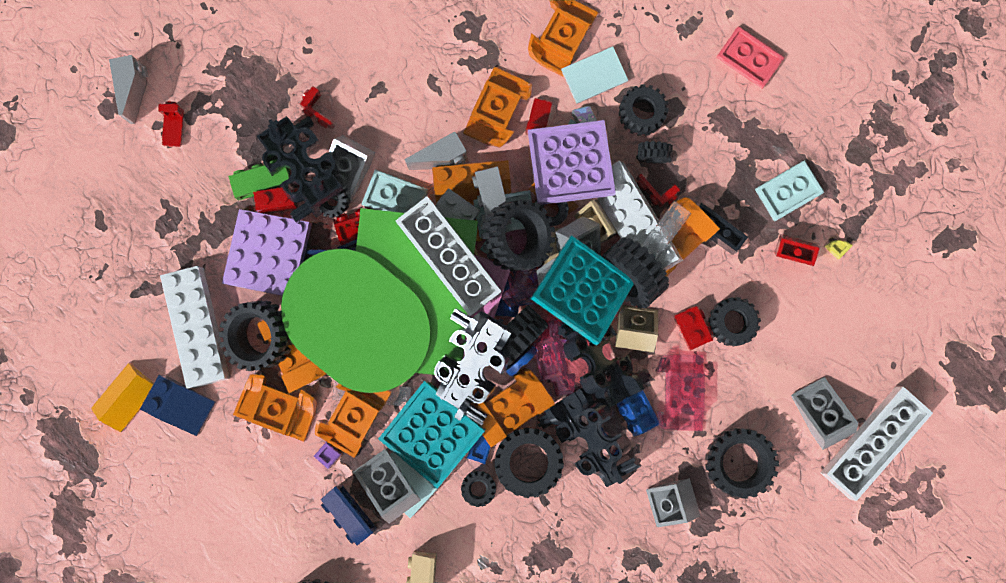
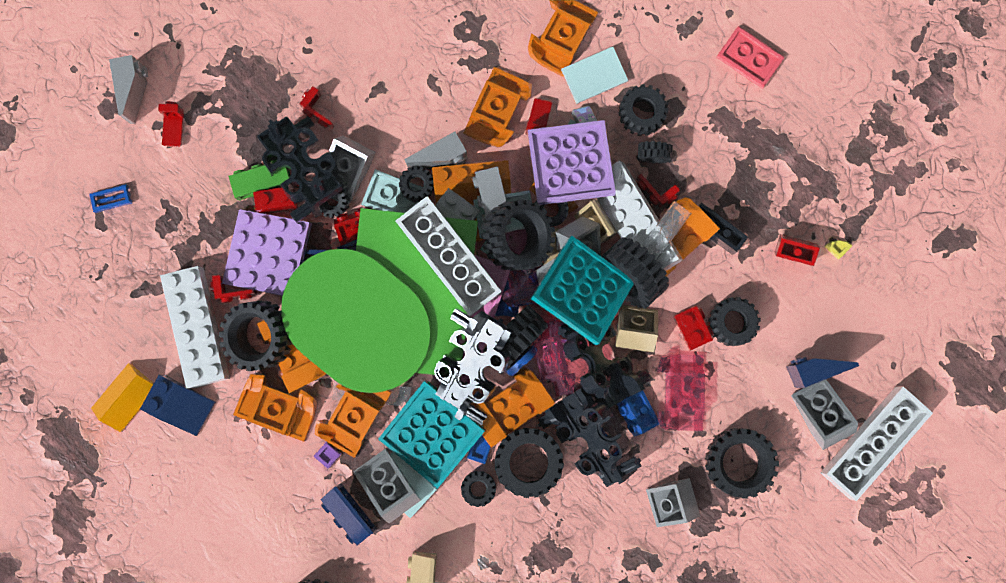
light aqua tile [755,160,824,222] -> none
none -> blue tile [89,184,132,213]
none -> red bracket [210,275,257,303]
none -> black tyre [399,166,434,202]
none -> dark blue slope [786,357,859,388]

